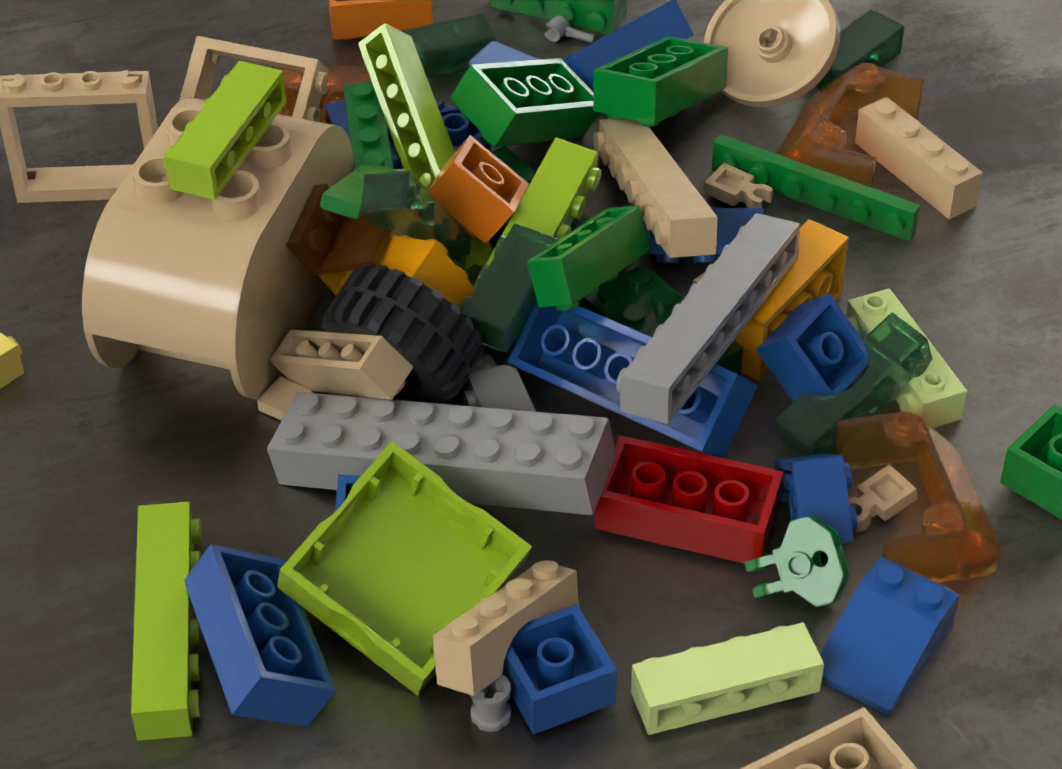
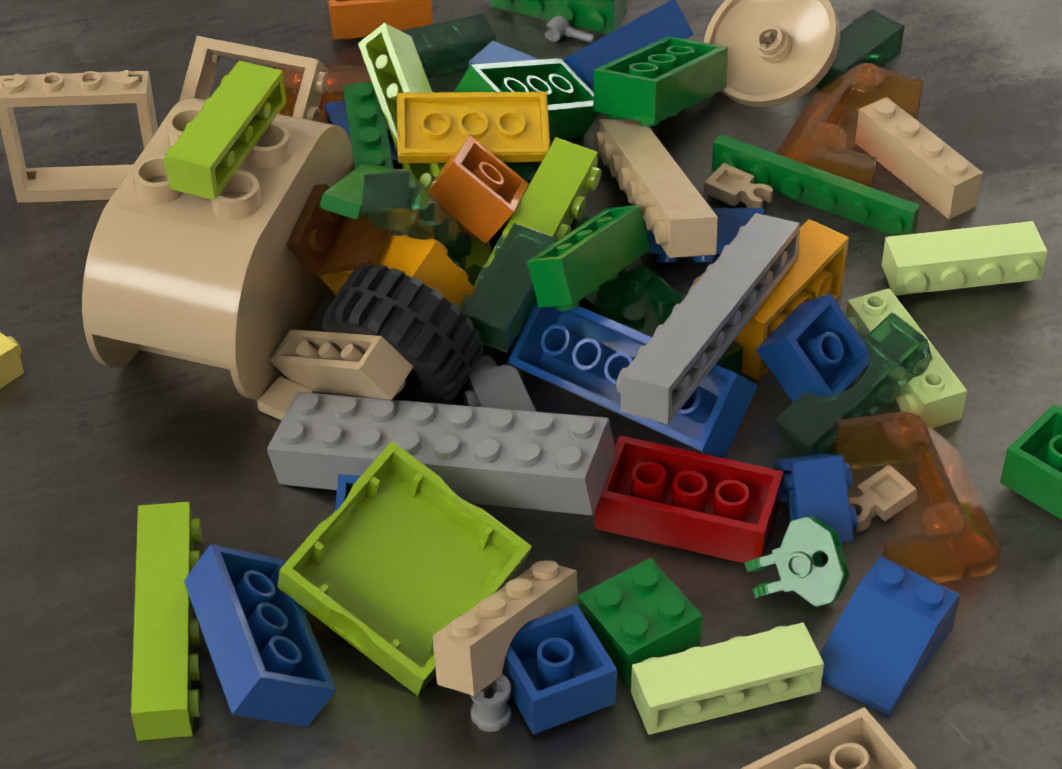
none -> yellow tile [397,92,550,163]
none -> green brick [577,558,702,688]
none -> yellowish green brick [882,221,1047,296]

